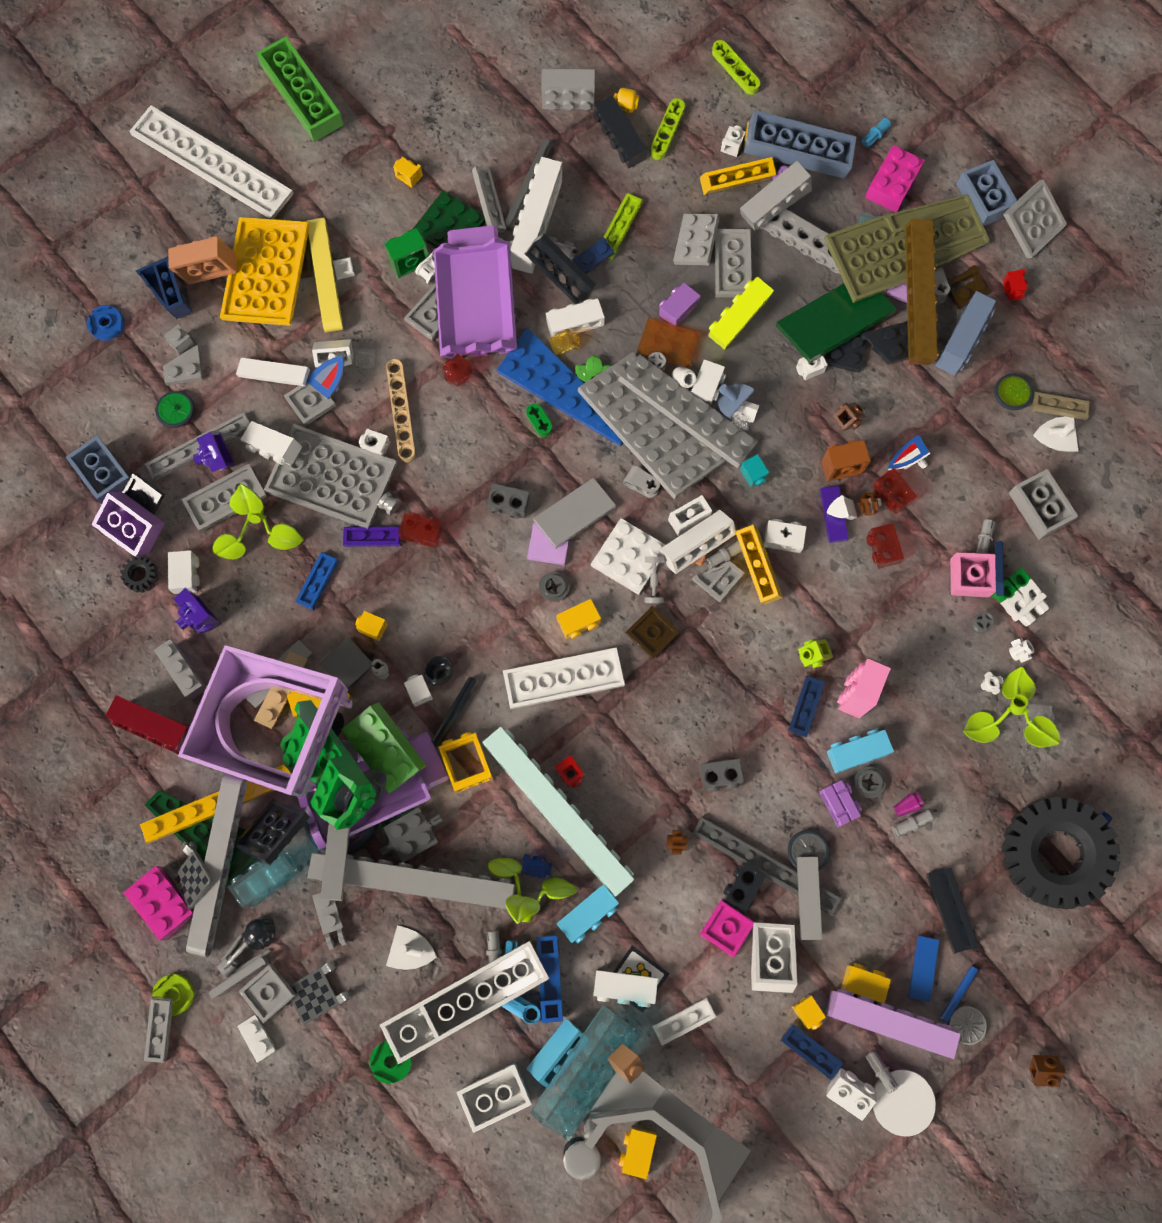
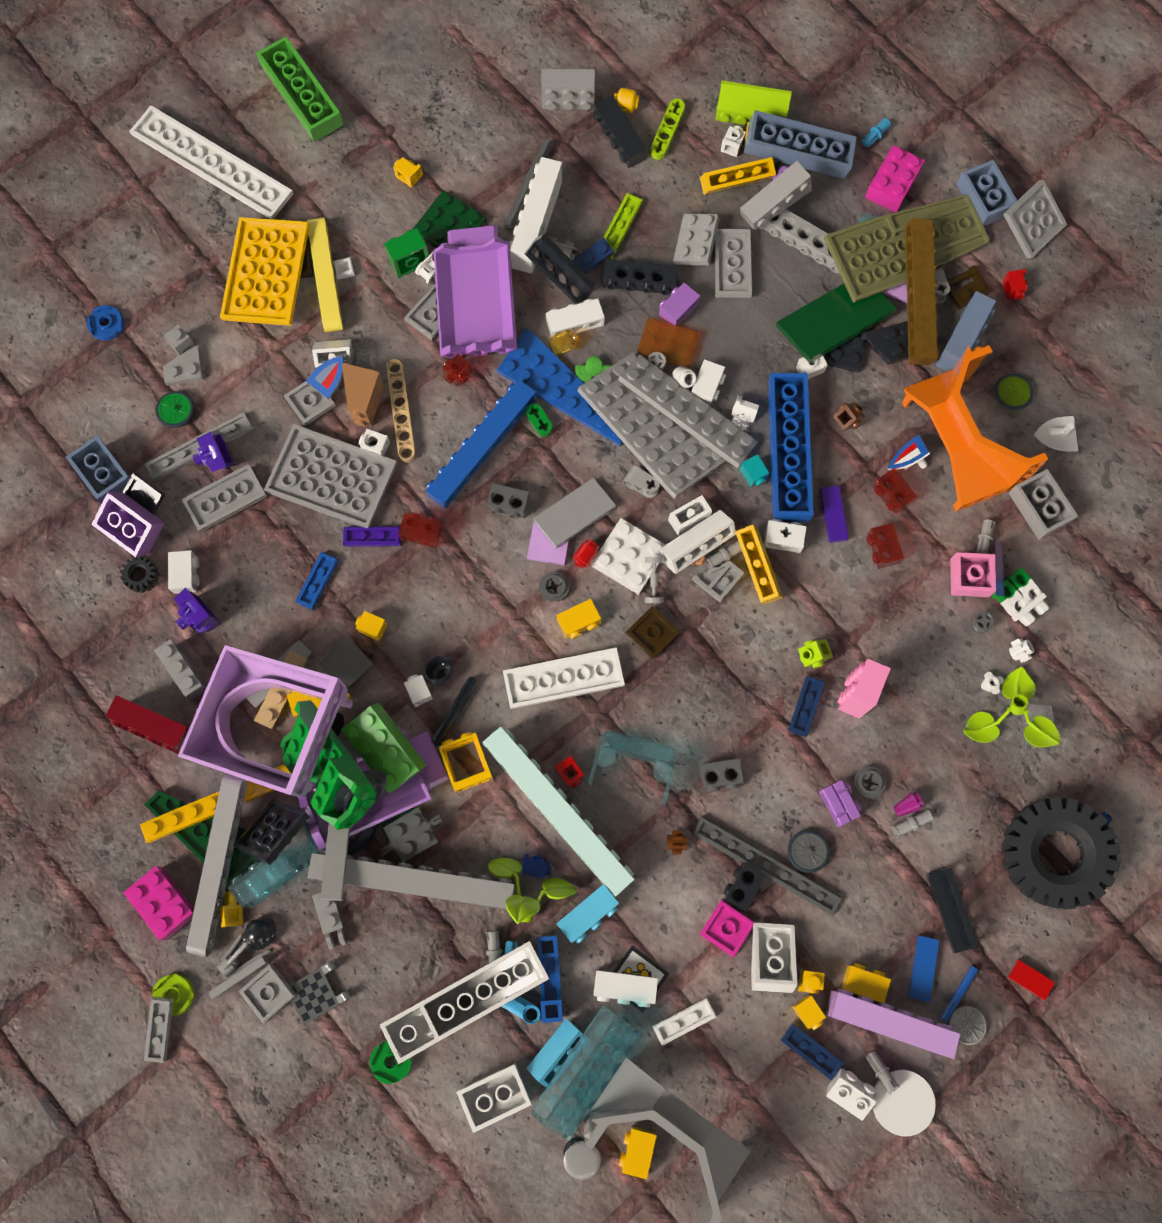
dark blue wedge [135,256,193,319] -> none
dark grey flag [164,841,214,909] -> none
nougat brick [168,236,237,285] -> none
lime plant [213,483,304,559] -> none
white tile [236,358,310,386] -> none
white plate [237,1015,277,1063] -> none
white brick [240,421,302,466] -> none
light grey pin [371,659,389,679] -> none
light grey wheel [378,492,401,516] -> none
white shield [386,925,437,970] -> none
light grey plate [472,166,506,233] -> none
medium nougat brick [608,1043,645,1084] -> none
neon yellow brick [708,277,774,350] -> none
lime beam [712,40,760,95] -> none
sand blue shield [718,384,754,418] -> none
light grey tile [797,857,822,940] -> none
dark orange brick [821,440,871,482] -> none
white tile [827,495,858,520] -> none
medium azure brick [827,729,894,774] -> none
reddish brown gear [857,493,882,516] -> none
reddish brown brick [1029,1055,1065,1087] -> none
dark tan tile [1032,392,1090,420] -> none
none -> yellow plate [220,890,243,927]
none -> medium nougat slope [342,363,384,427]
none -> blue brick [426,379,536,509]
none -> red brick [573,539,599,569]
none -> clear light blue windscreen [588,731,676,806]
none -> black brick [603,259,677,295]
none -> lime slope [715,81,792,125]
none -> blue brick [767,373,813,522]
none -> yellow brick [798,970,825,994]
none -> orange panel [902,345,1048,512]
none -> red tile [1008,960,1055,1000]

